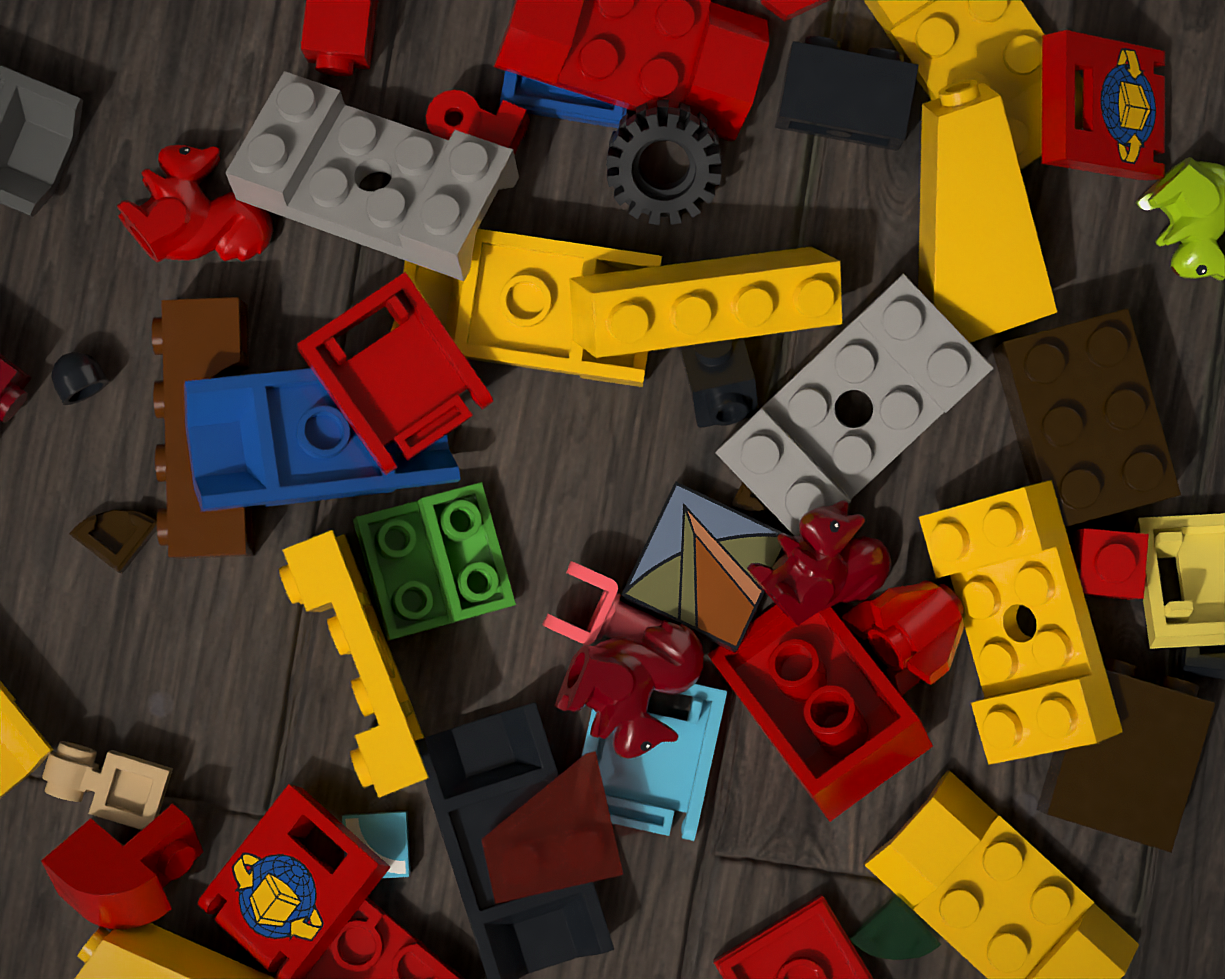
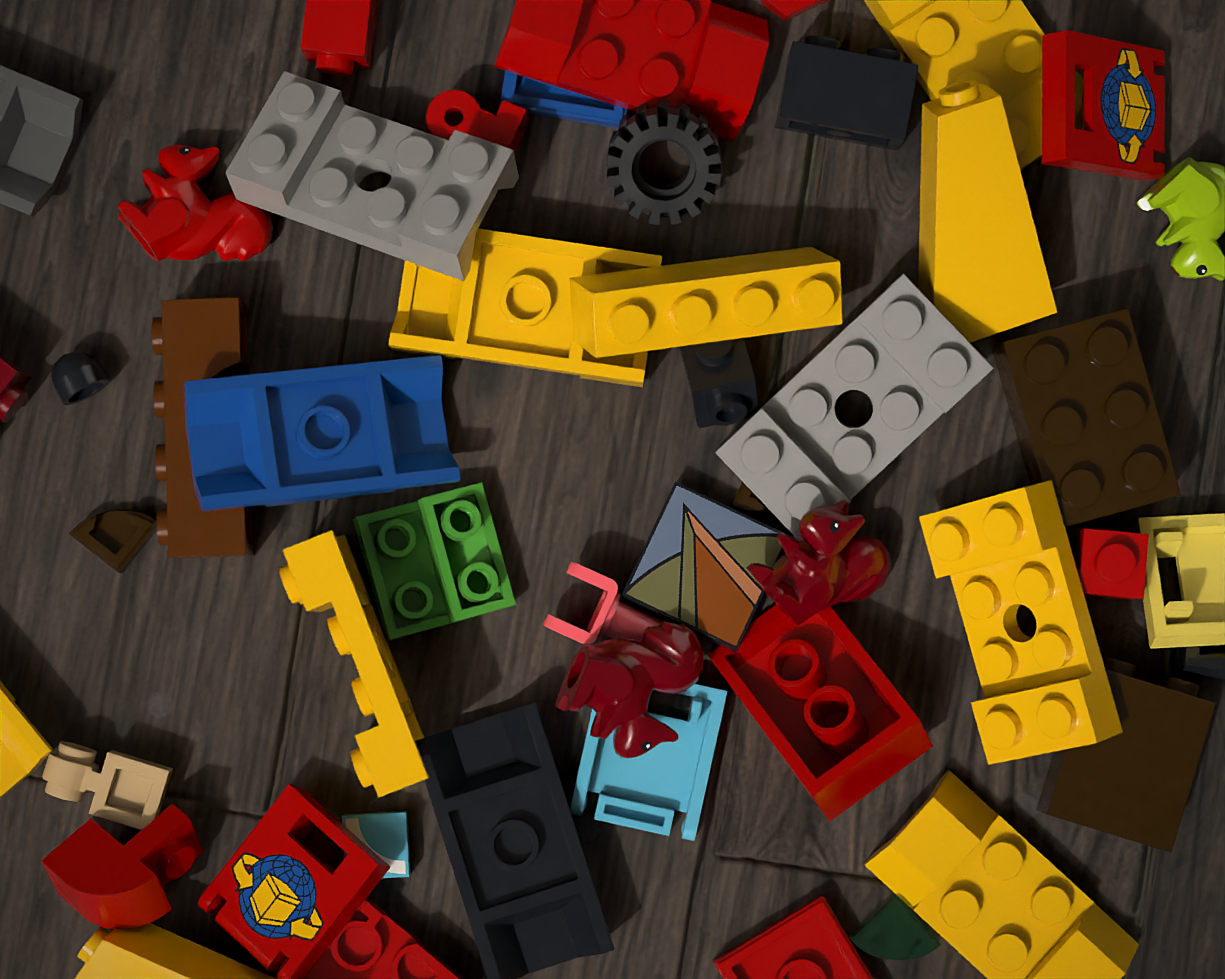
red container [297,272,494,475] -> none
clear red wing [481,750,623,904] -> none
red brick [841,580,964,696] -> none

